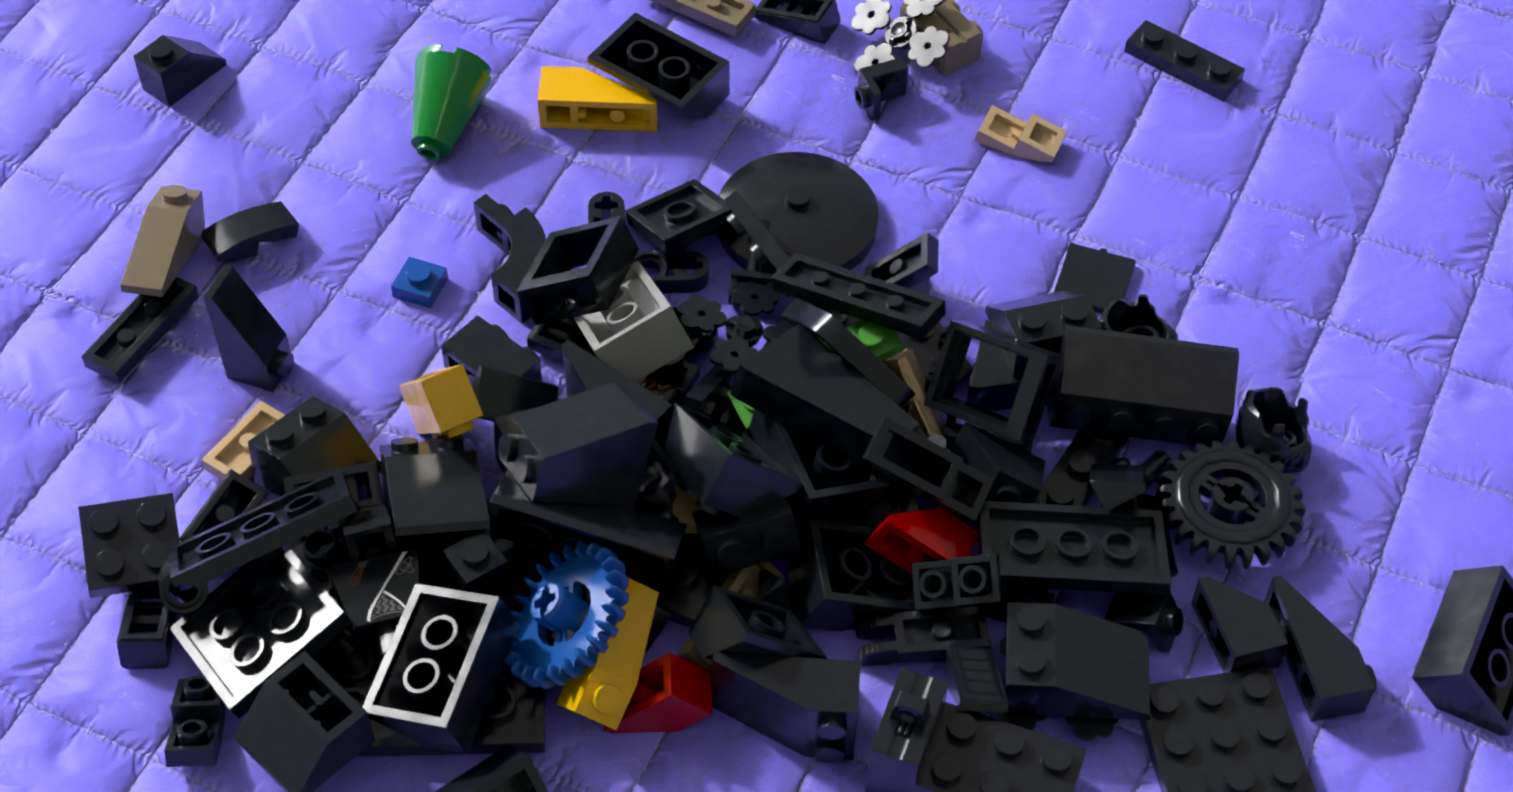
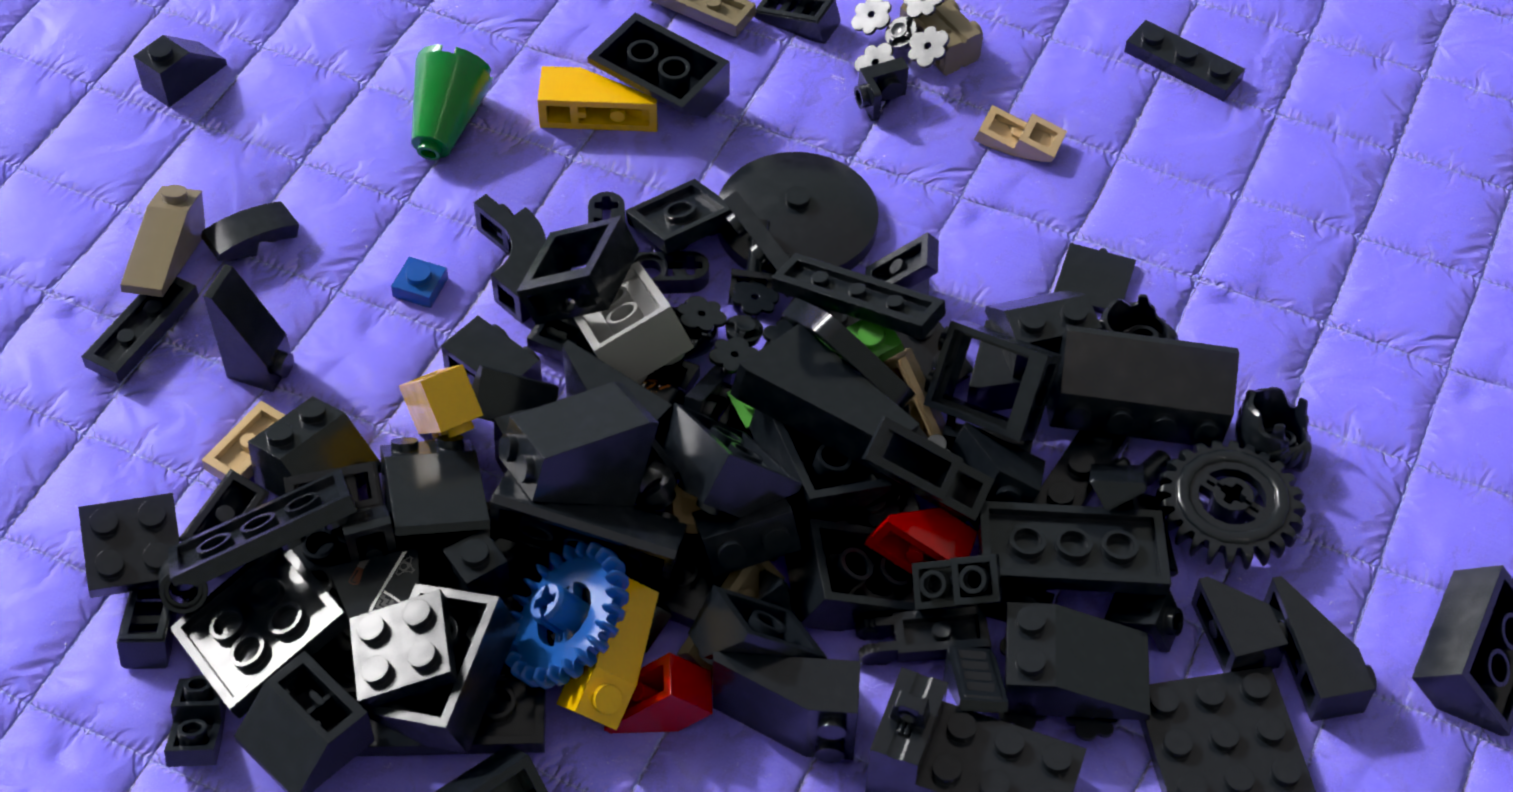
none -> plate [349,589,458,710]

